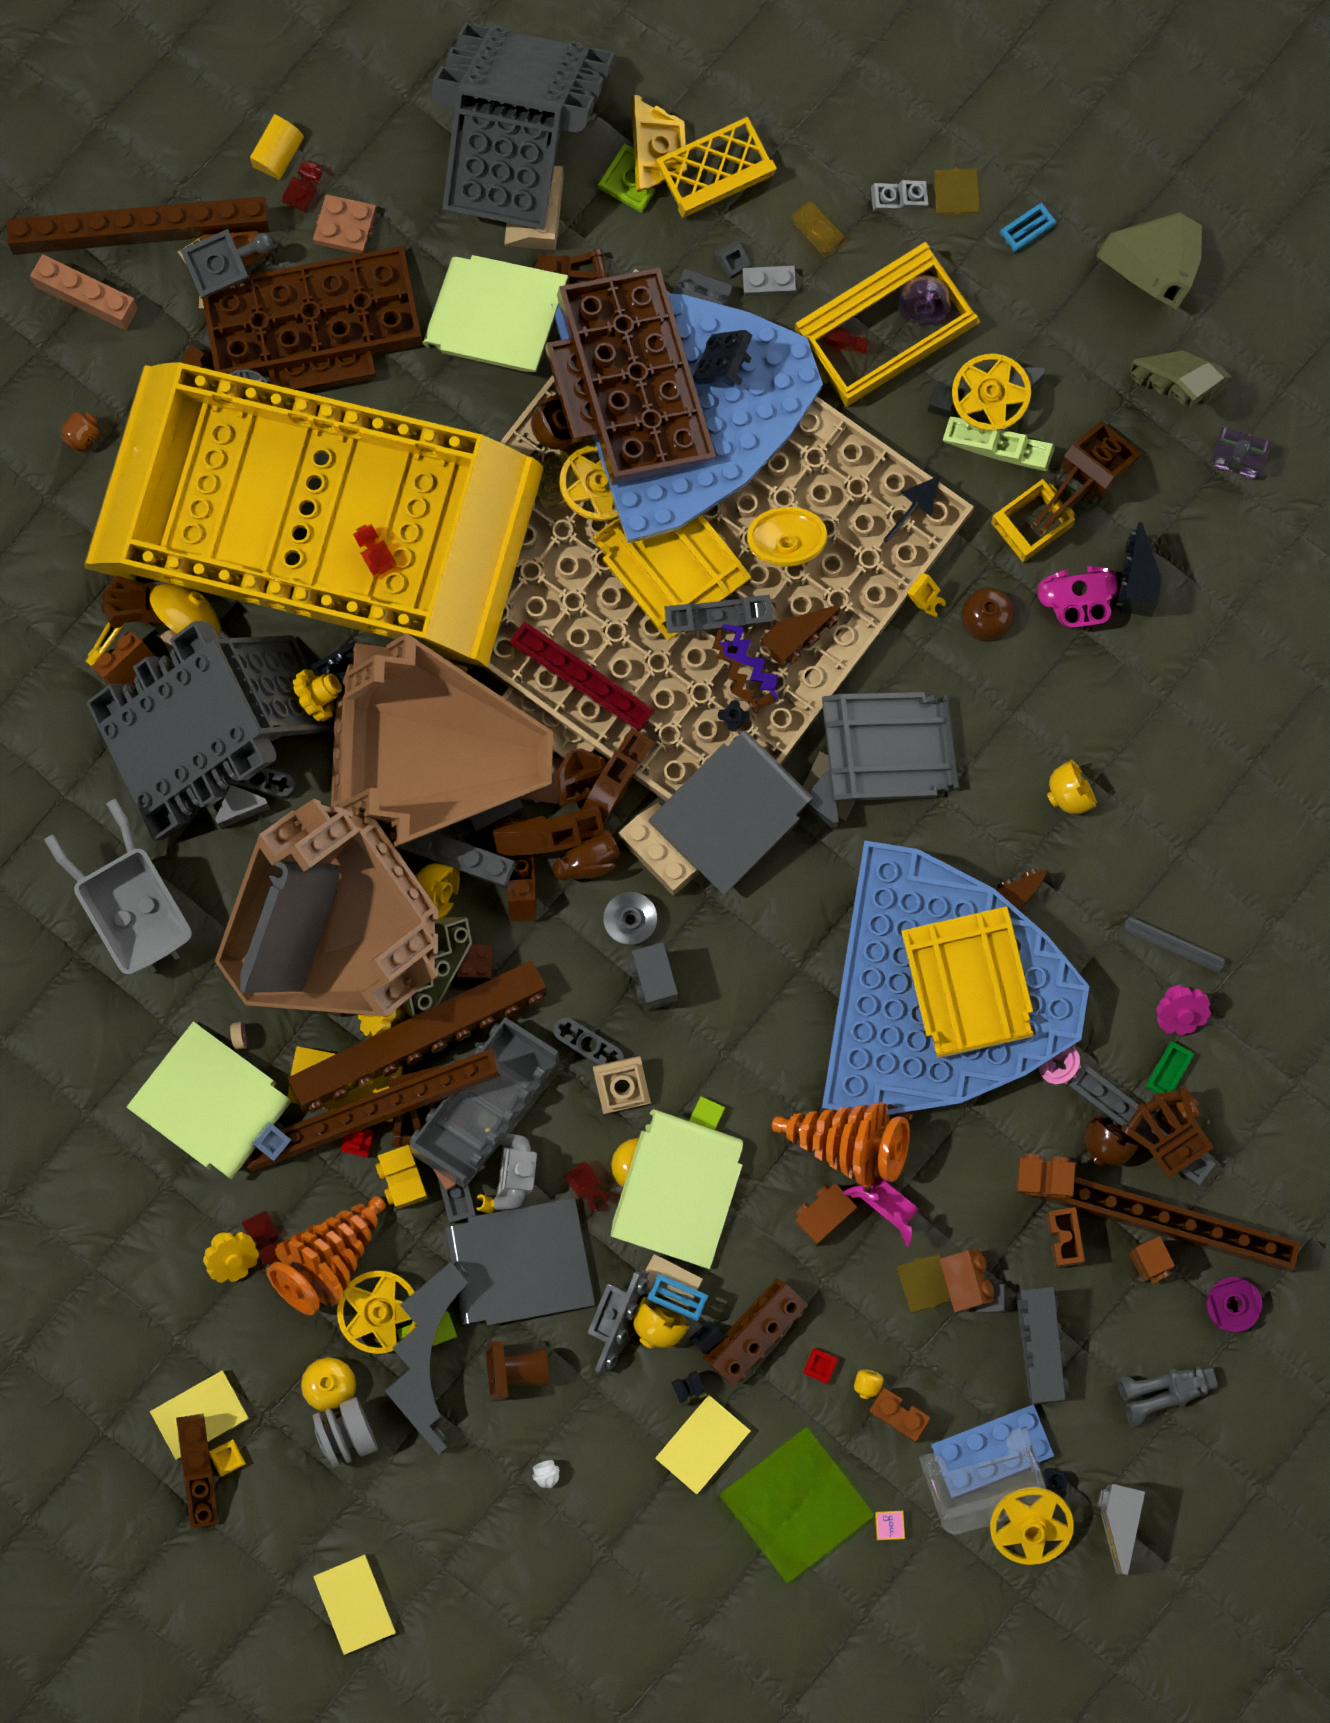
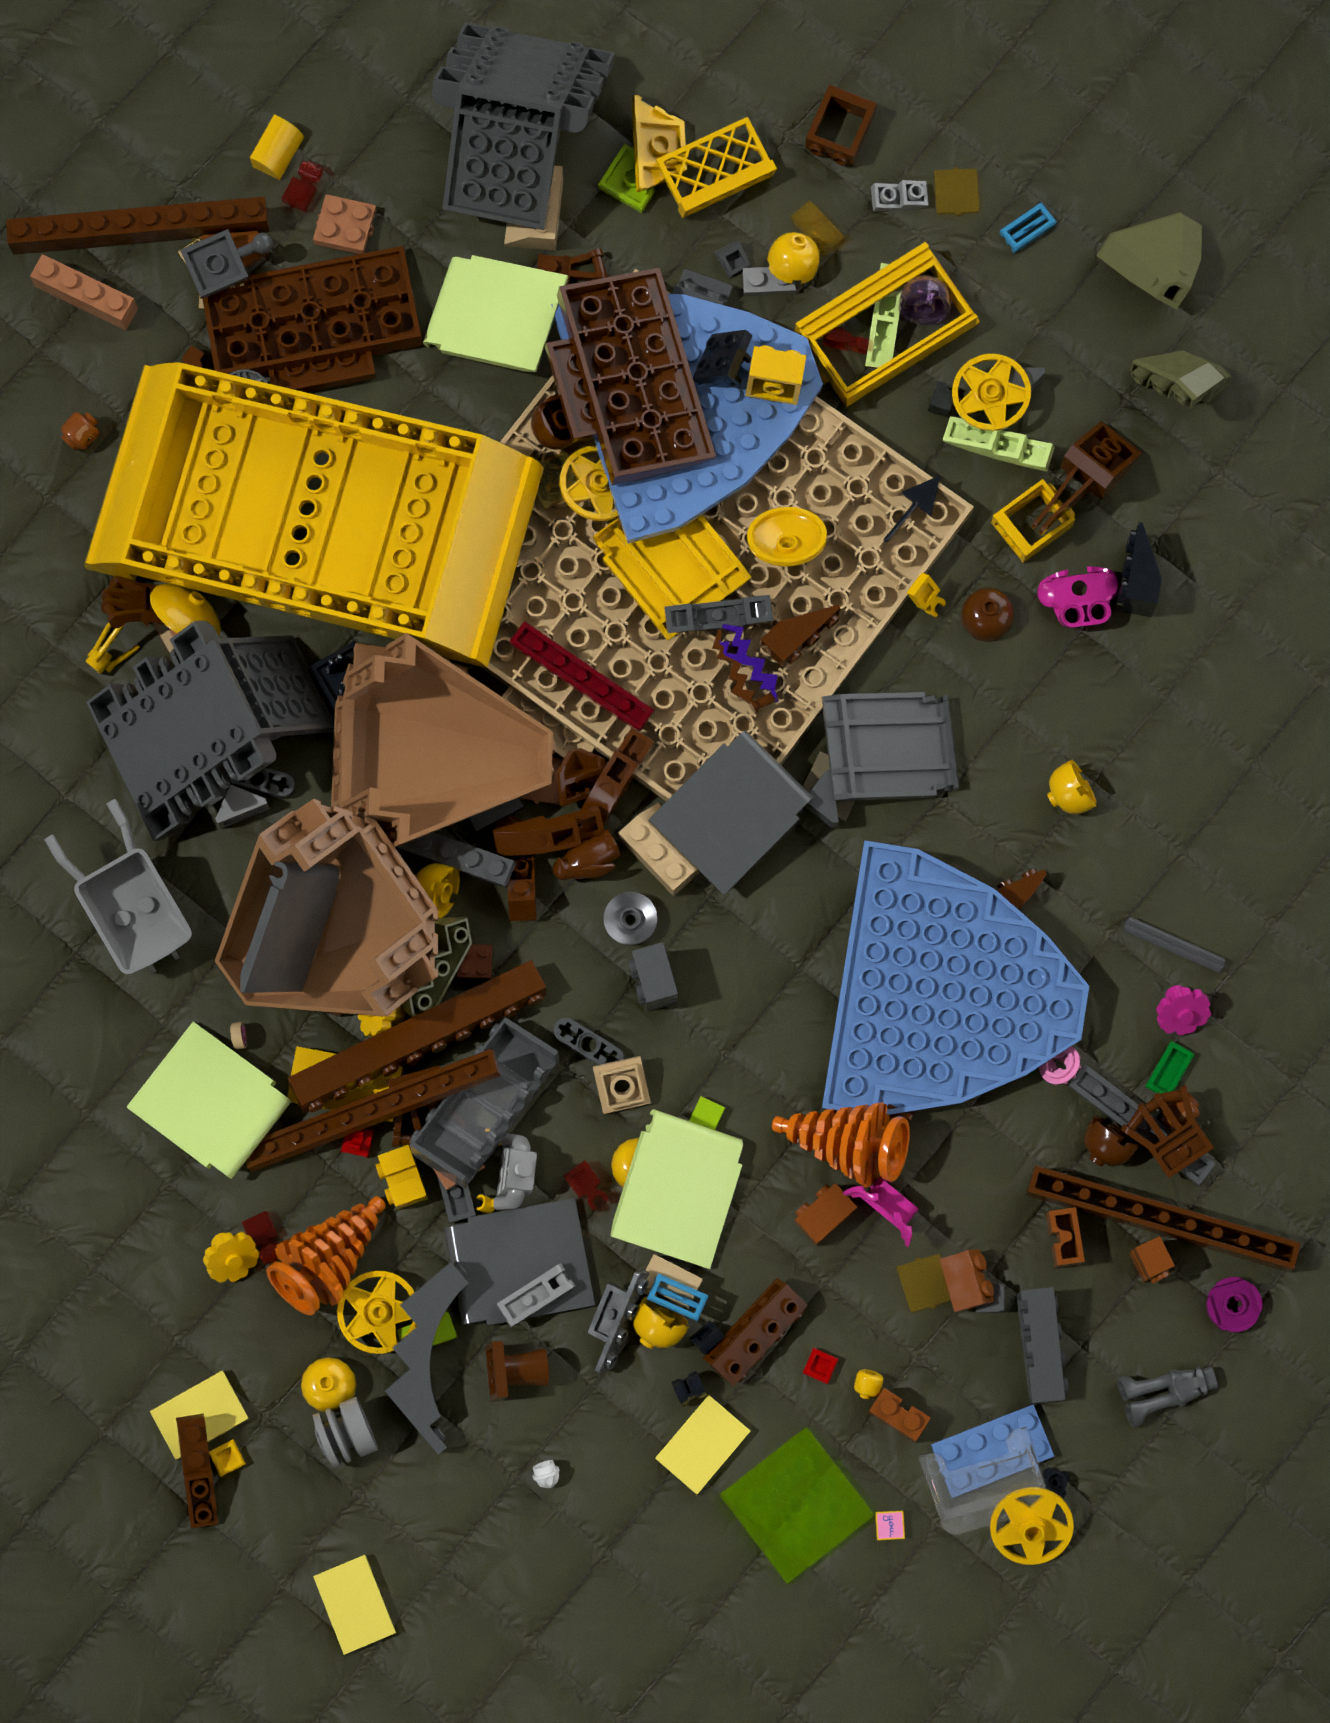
dark orange brick [91,631,154,686] -> none
sand blue plate [252,1122,291,1161] -> none
yellow plant [293,669,342,722] -> none
clear red plate [353,524,398,578] -> none
black plate [718,700,750,732] -> none
yellow piece [901,906,1034,1059] -> none
dark orange brick [1016,1154,1075,1199] -> none
light grey slope [1098,1484,1145,1576] -> none
clear purple piece [1209,427,1272,479] -> none
none -> light grey plate [496,1263,576,1328]
none -> yellow brick [745,345,806,405]
none -> yellow cylinder [767,232,819,284]
none -> reddish brown window [805,84,877,167]
none -> yellowish green slope [865,263,904,368]

